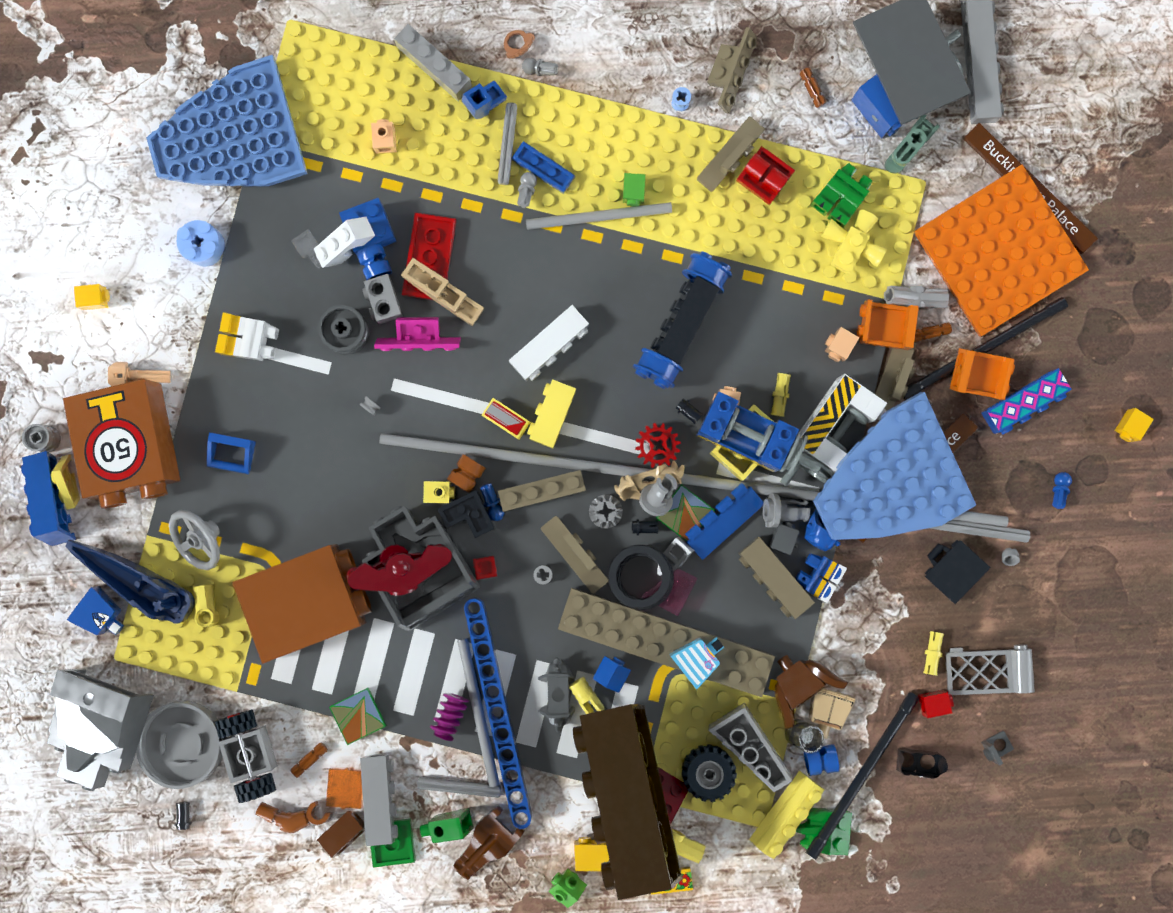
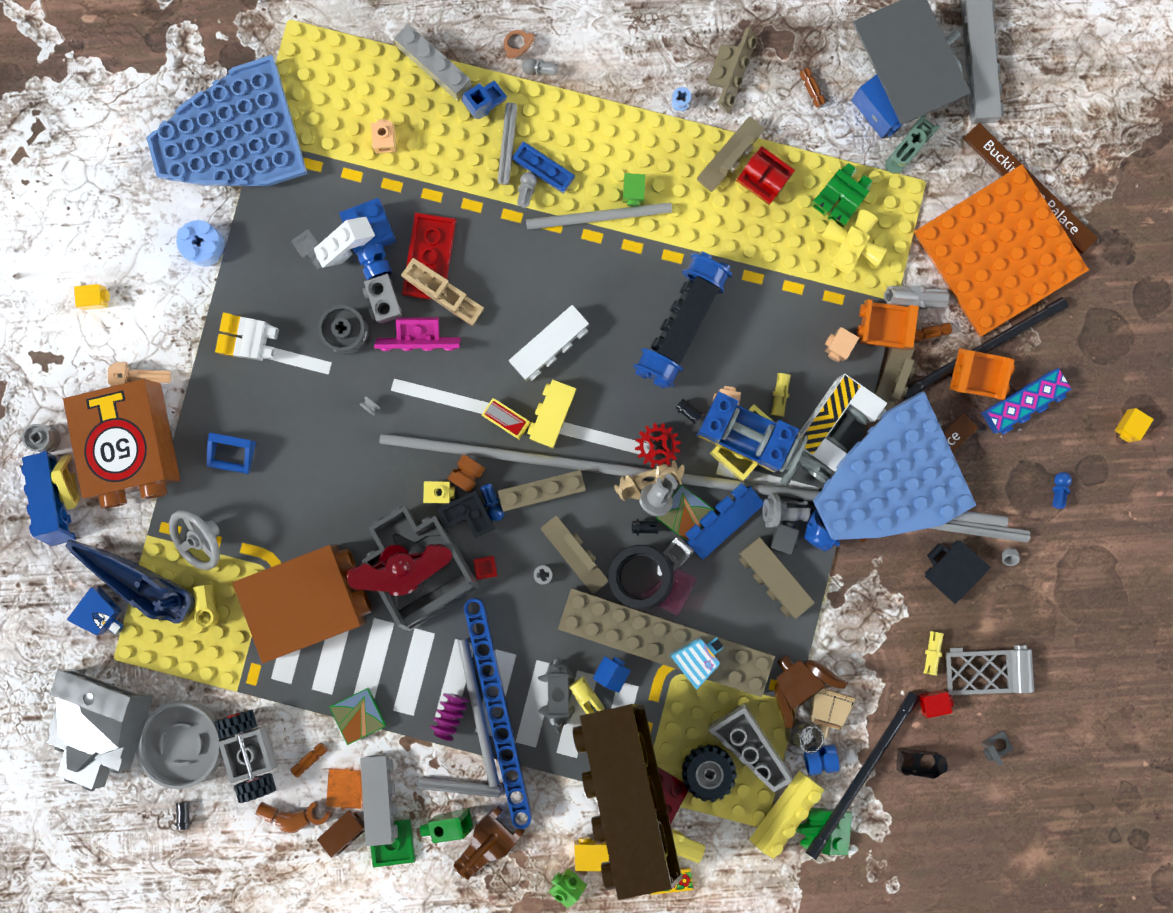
light grey gear [589,495,623,528] -> none
blue hips [795,553,847,603] -> none

